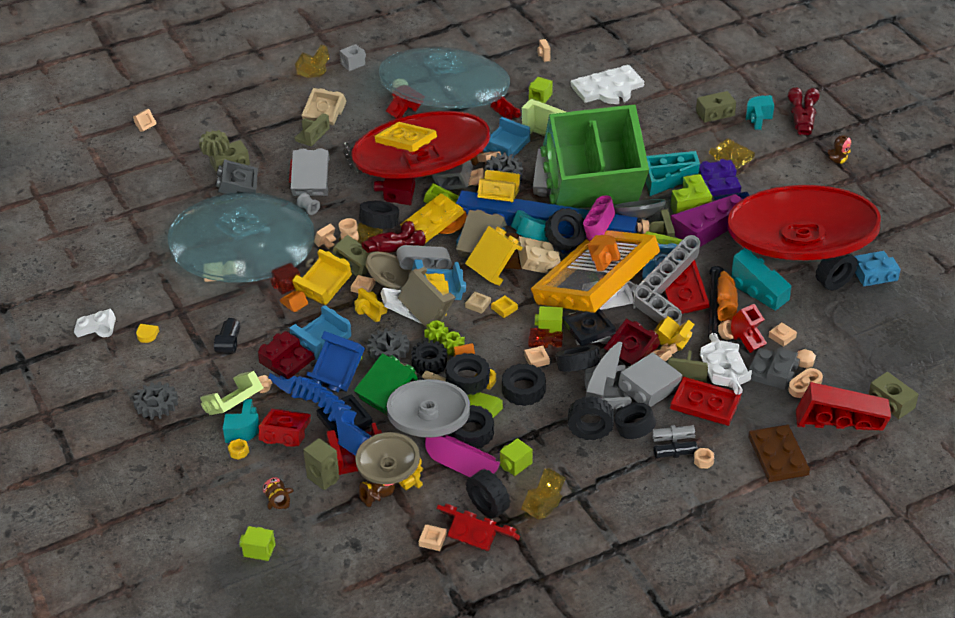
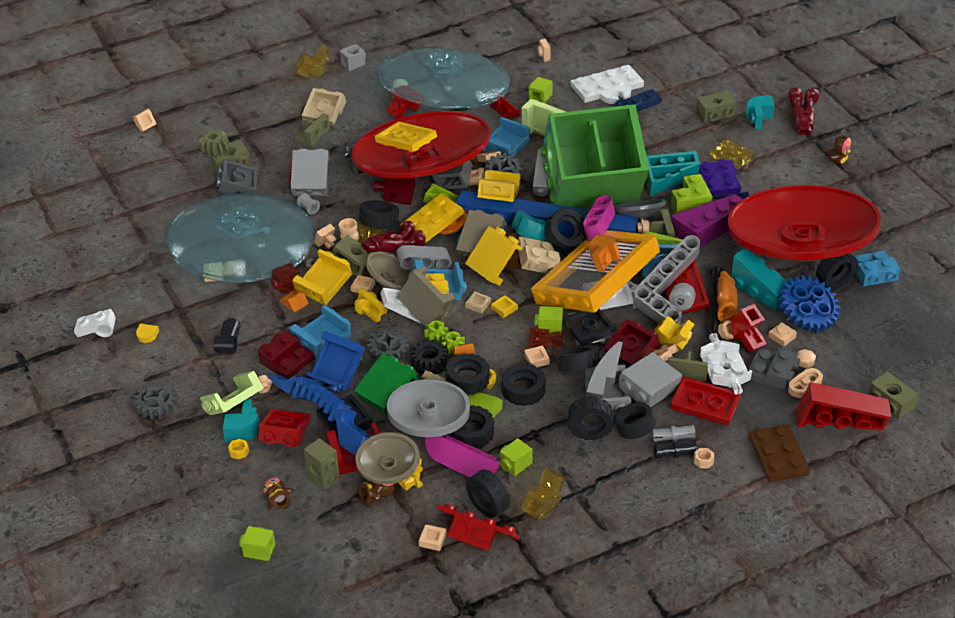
none -> dark blue hinge [614,89,662,112]
none -> light grey head [669,283,696,311]
none -> blue gear [778,275,840,333]

